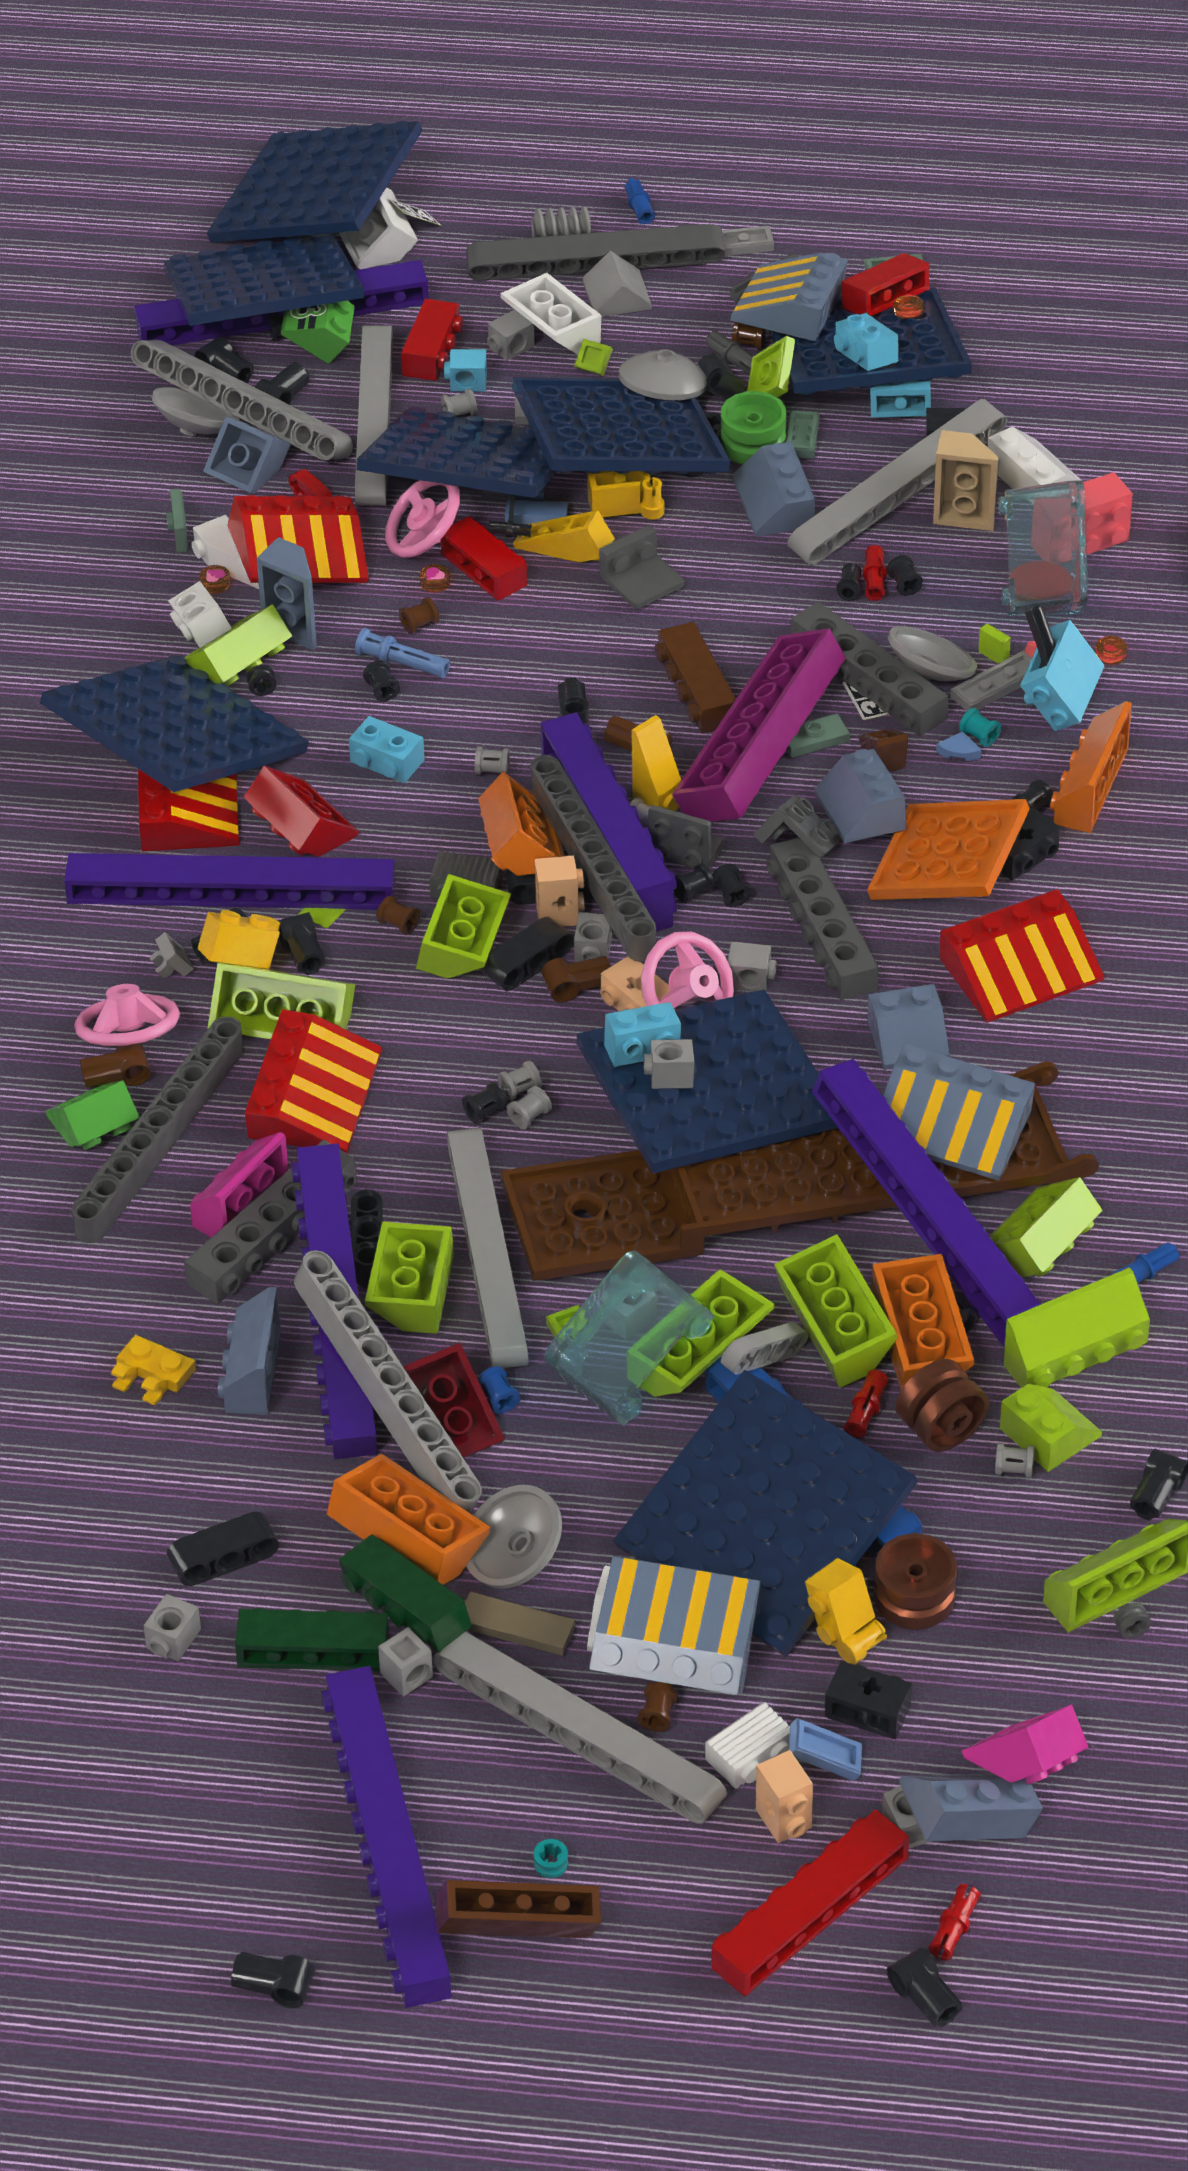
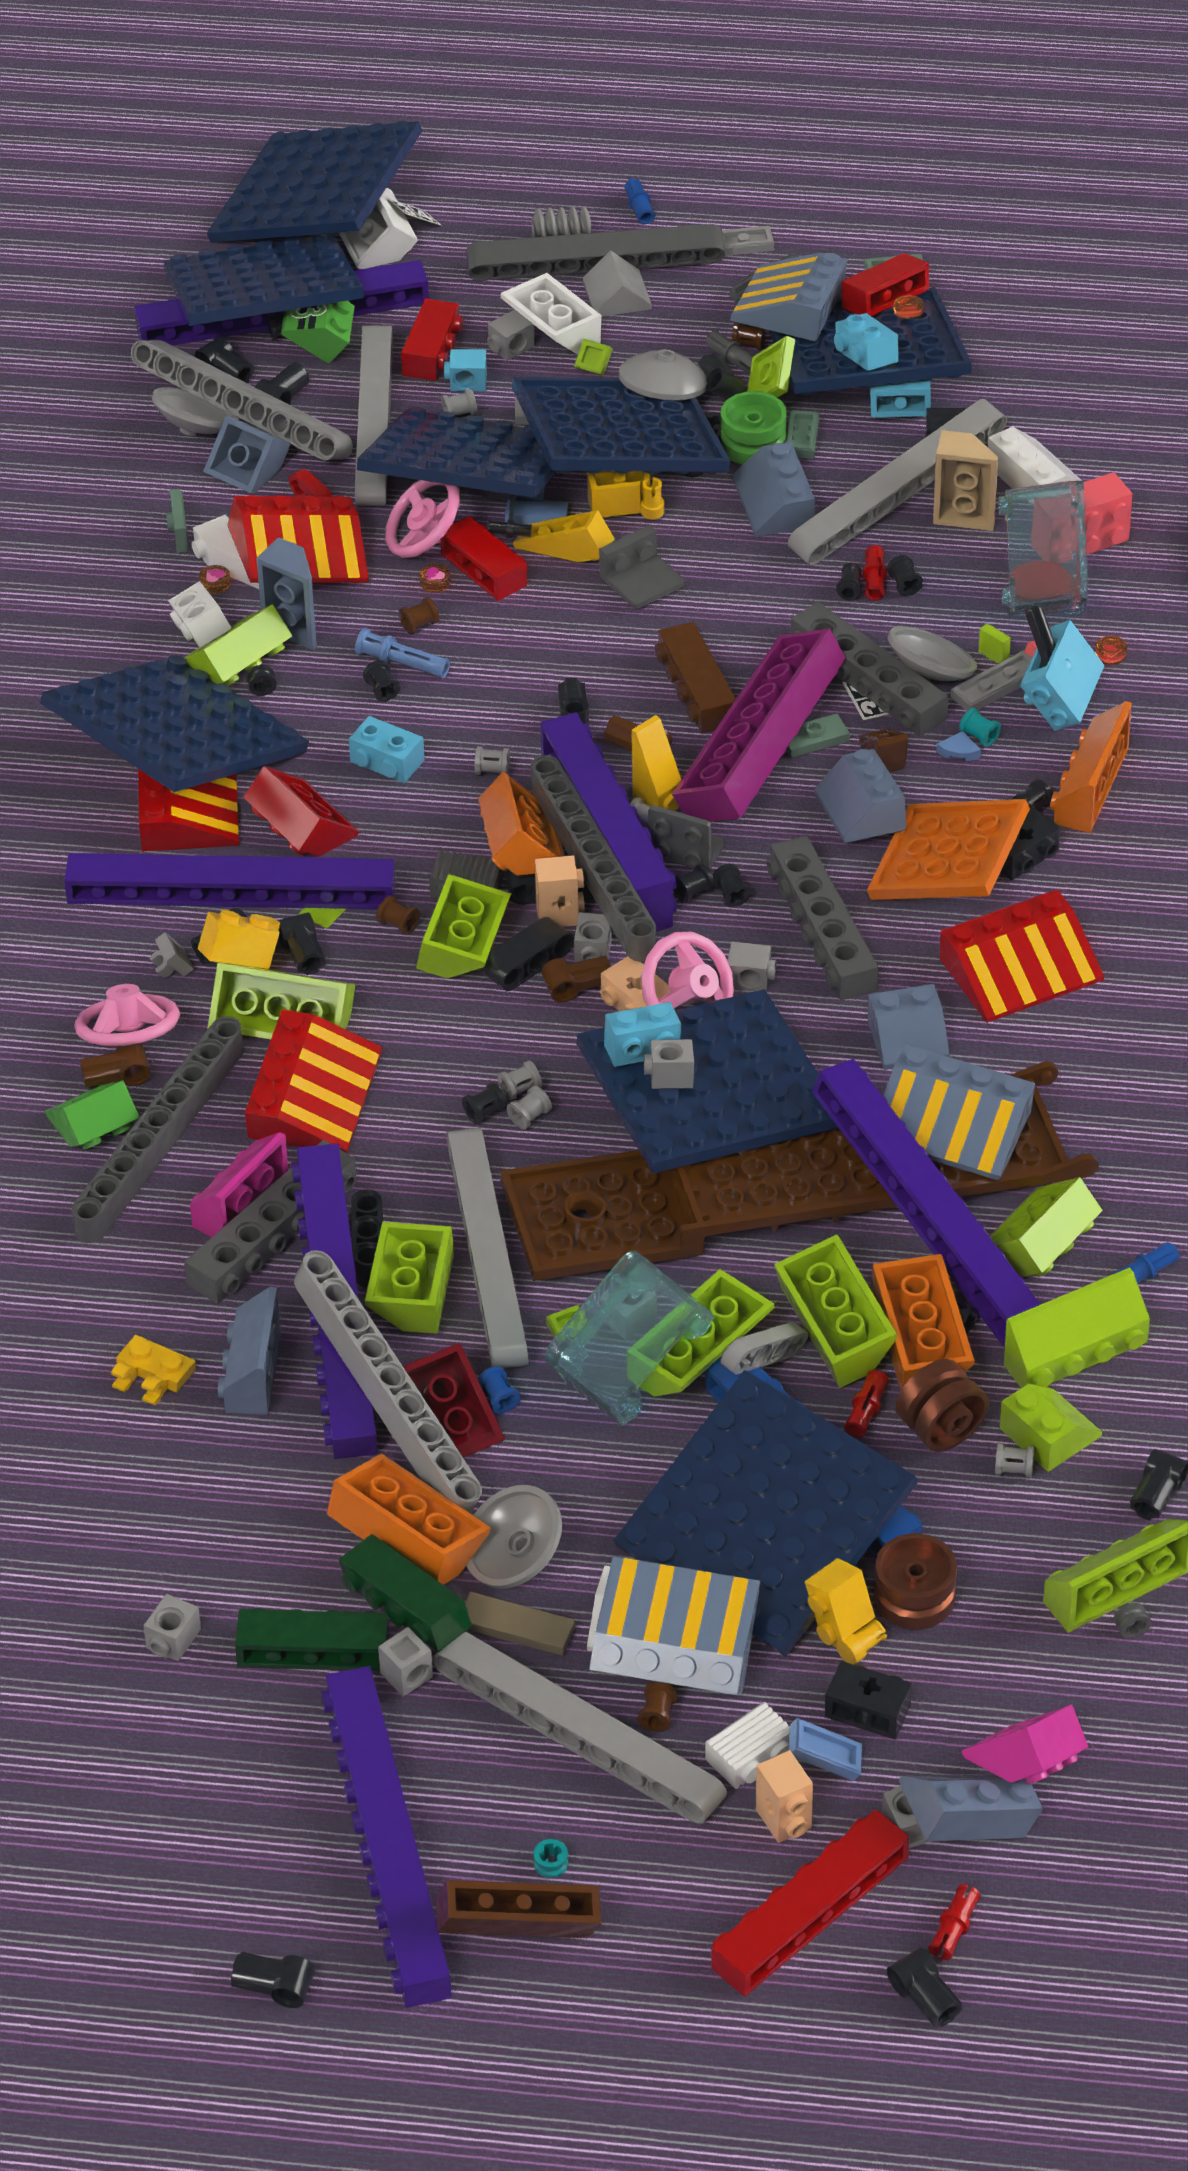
black beam [167,1512,279,1586] -> none
dark grey bracket [753,794,841,858] -> none

